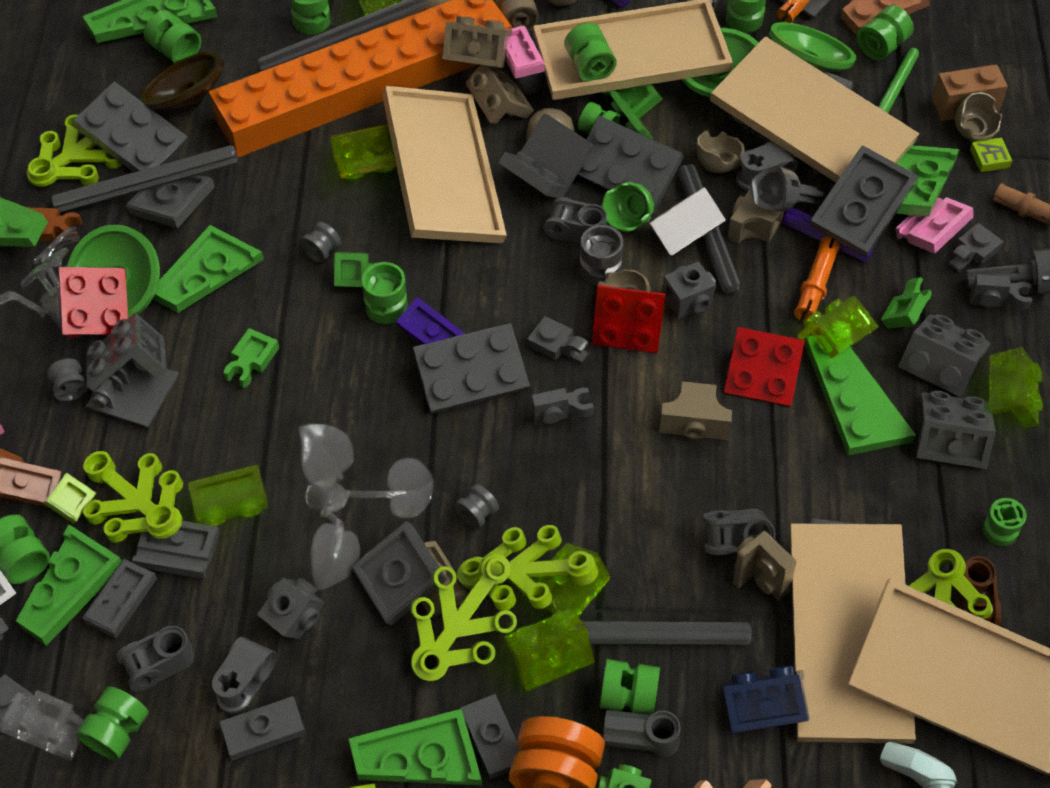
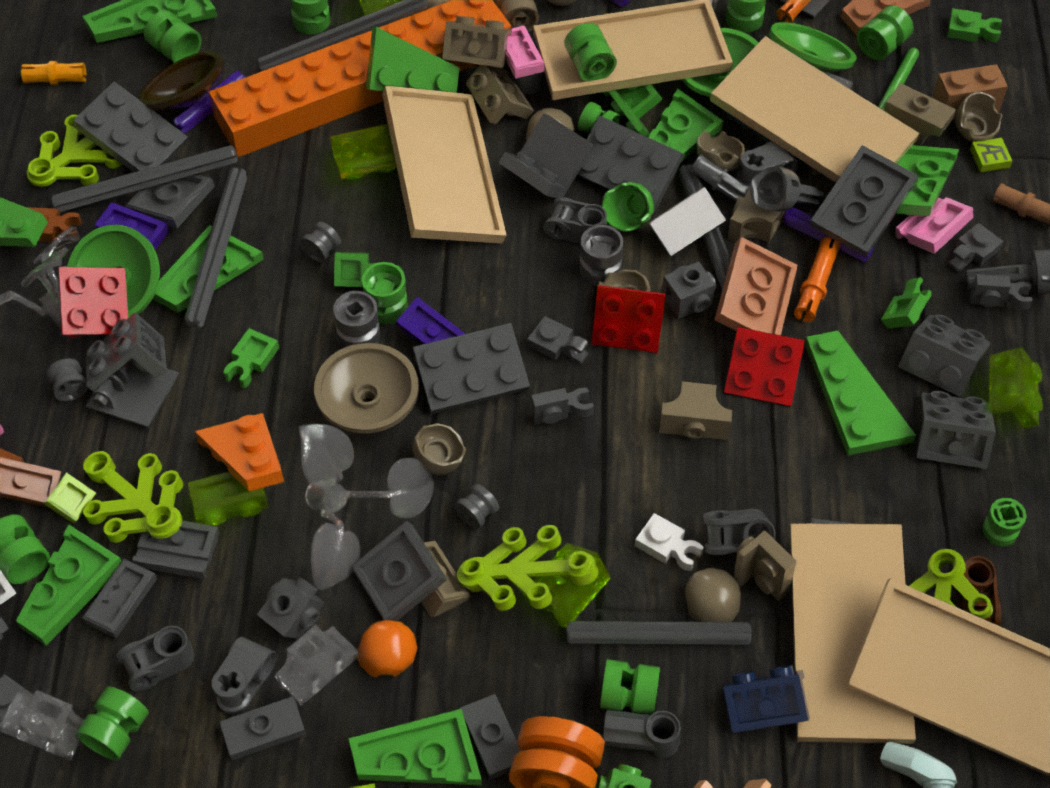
lime plant [410,554,517,681] -> none
clear neon green bracket [505,609,595,691] -> none
clear neon green bracket [797,295,879,359] -> none
none -> light orange pin [21,61,86,85]
none -> dark purple plate [94,202,169,250]
none -> dark purple axle [173,71,245,134]
none -> dark grey axle [184,167,247,329]
none -> orange wing [195,413,284,492]
none -> clear brick [275,625,359,706]
none -> dark tan dish [314,343,419,433]
none -> flat silver wheel [333,291,380,348]
none -> orange hair [357,620,418,677]
none -> bright green wing [366,26,460,93]
none -> dark tan hair [412,423,466,476]
none -> white plate [635,513,704,571]
none -> bright green wing [648,89,724,162]
none -> dark tan hair [685,568,741,622]
none -> dark grey axle [689,154,749,202]
none -> nougat plate [715,237,798,335]
none -> dark tan brick [884,83,956,146]
none -> bright green plate [947,8,1002,42]

